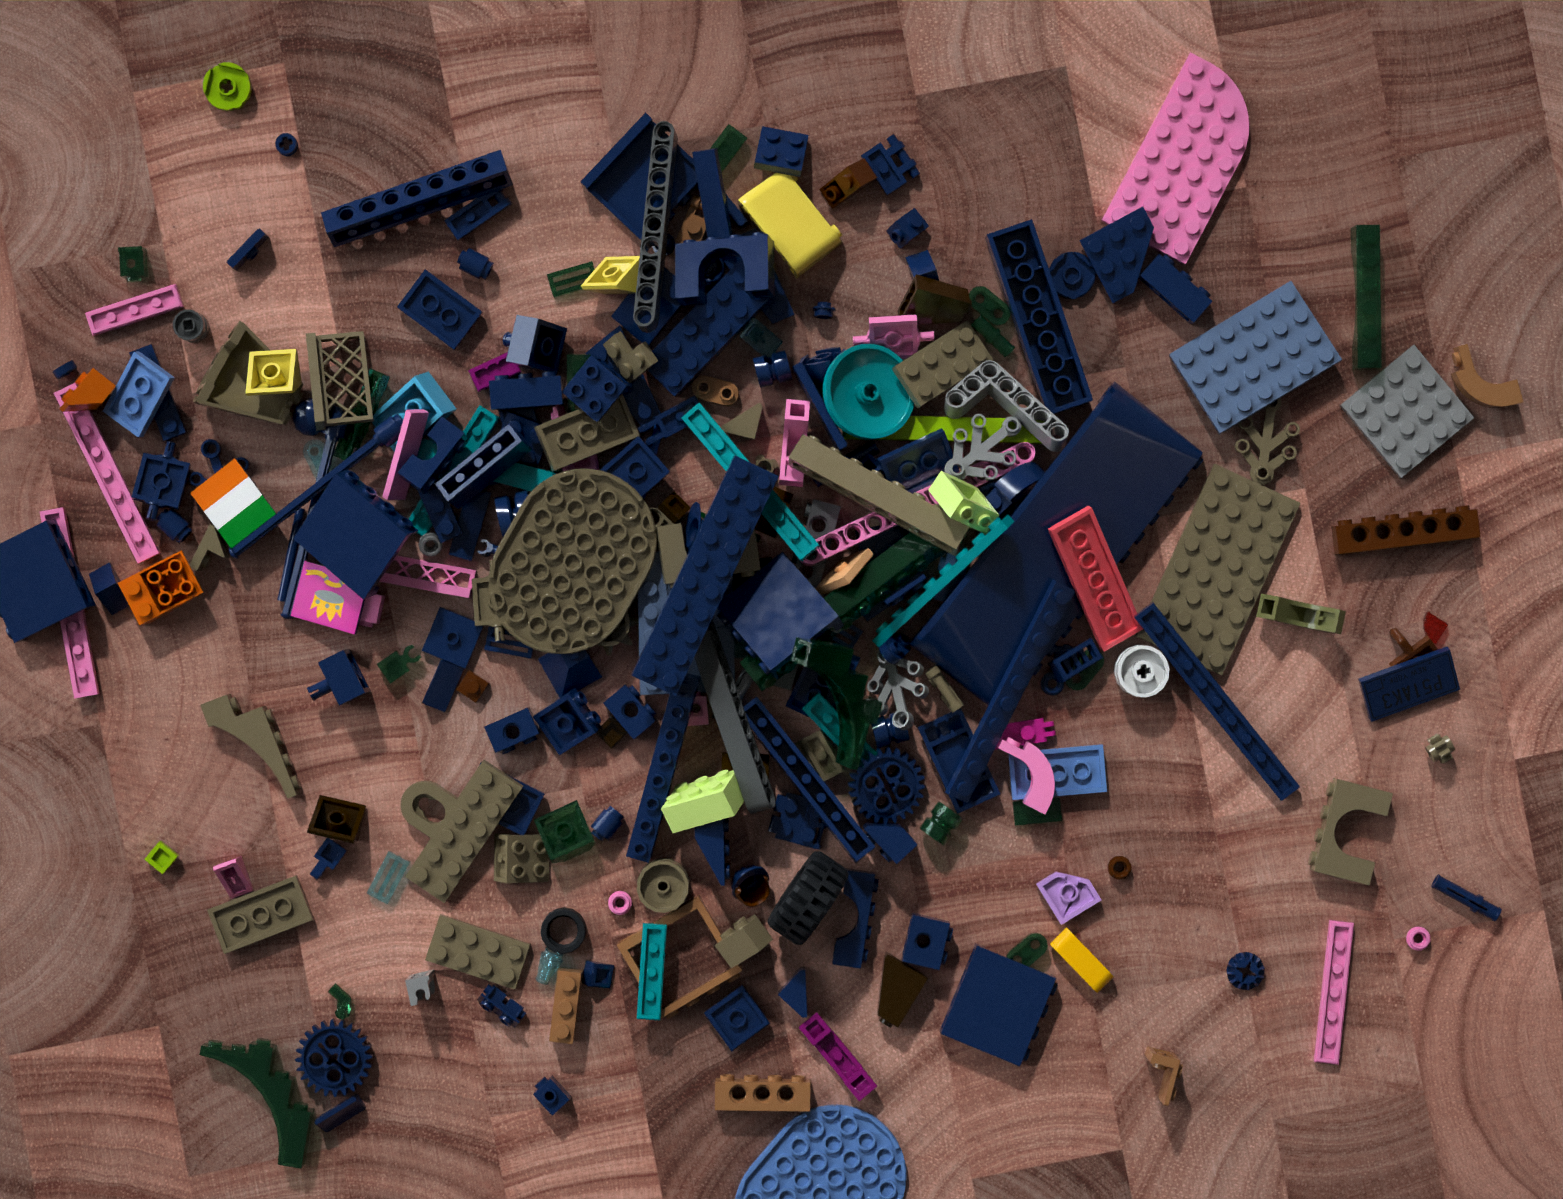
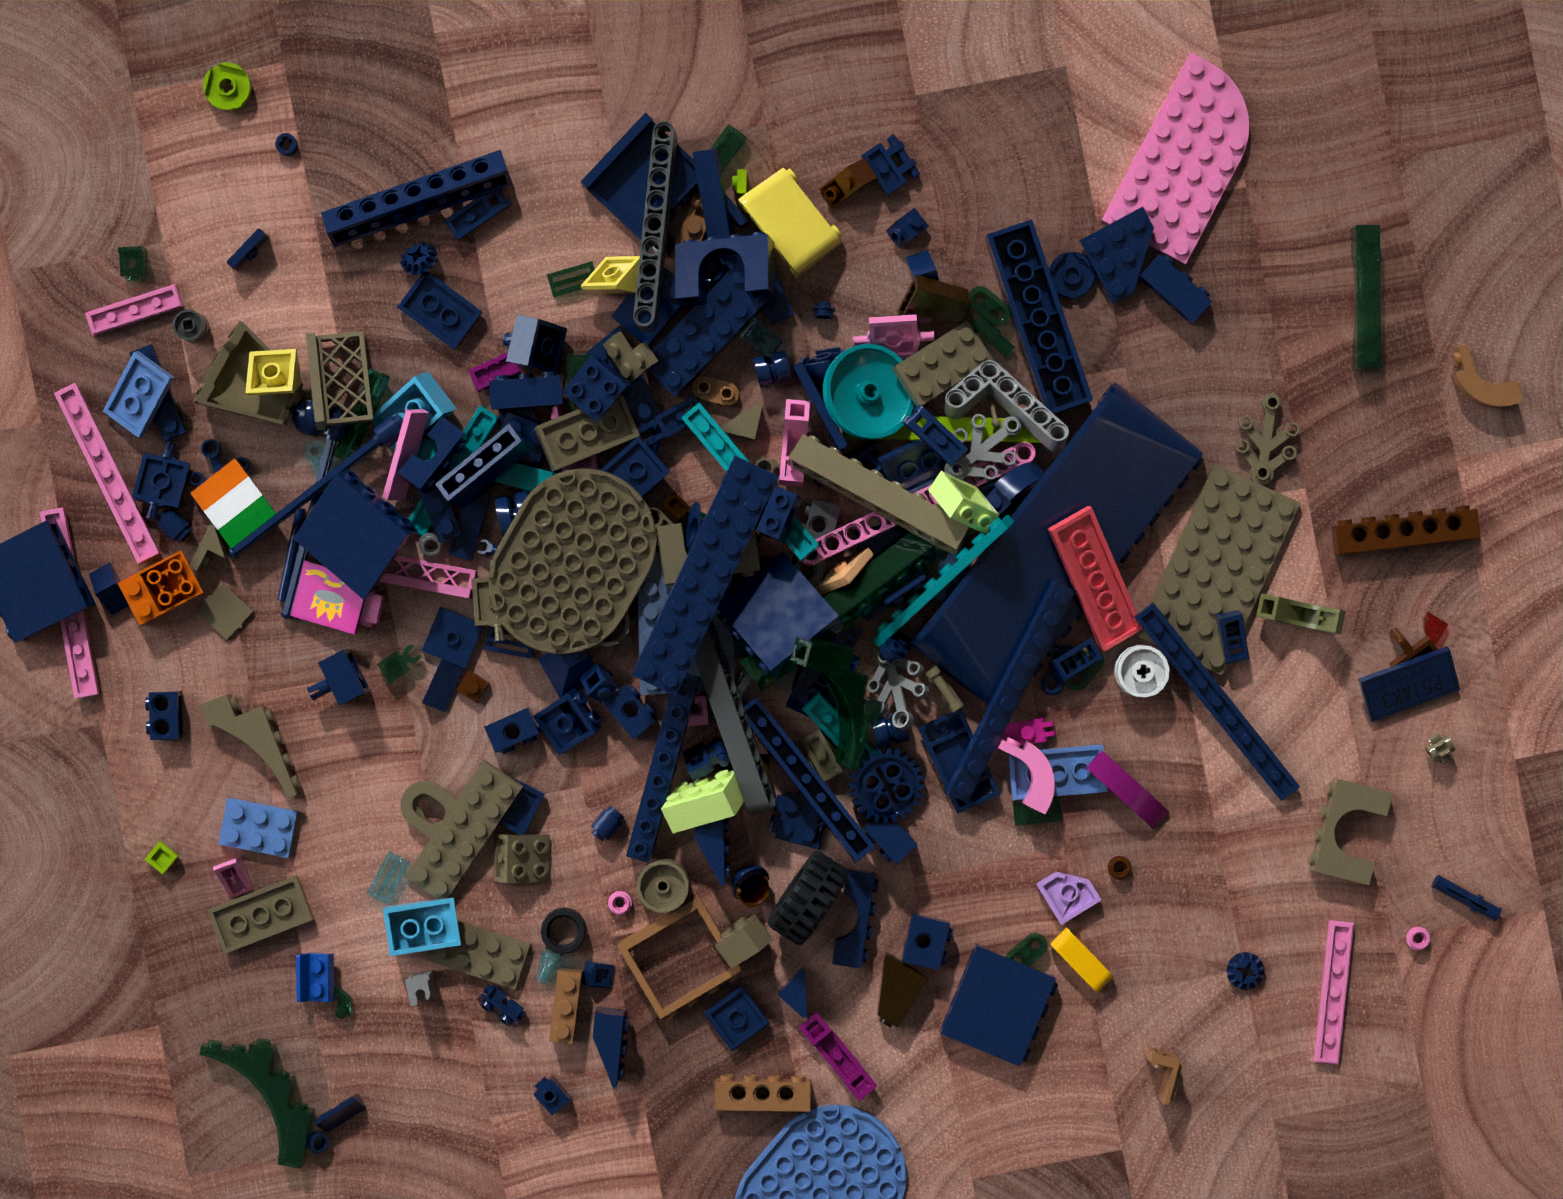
dark blue tile [53,360,77,380] -> none
orange slope [59,368,116,412] -> none
dark blue gear [295,1018,373,1097] -> none
dark brown slope [307,795,366,844] -> none
dark blue plate [310,838,348,880] -> none
dark blue brick [457,248,494,280] -> none
clear green slope [534,800,596,863] -> none
dark brown tile [596,715,628,749] -> none
teal tile [637,923,667,1021] -> none
dark blue plate [754,126,809,177] -> none
clear green wheel [919,801,963,846] -> none
sand blue plate [1169,281,1342,435] -> none
light grey plate [1339,345,1474,478] -> none
none -> dark blue brick [145,691,183,740]
none -> dark tan piece [196,583,254,640]
none -> medium blue plate [218,797,299,858]
none -> blue bracket [296,952,334,1002]
none -> dark blue plate [306,1131,329,1154]
none -> medium azure slope [383,898,461,956]
none -> dark blue gear [400,241,438,275]
none -> dark blue brick [580,662,617,703]
none -> dark blue slope [593,1007,630,1088]
none -> dark blue plate [682,737,729,781]
none -> lime plate [732,169,747,196]
none -> dark blue brick [756,486,802,543]
none -> dark blue plate [902,405,968,467]
none -> dark tan hinge [986,395,1001,428]
none -> magenta slope [1086,750,1169,830]
none -> dark blue slope [1216,610,1250,664]

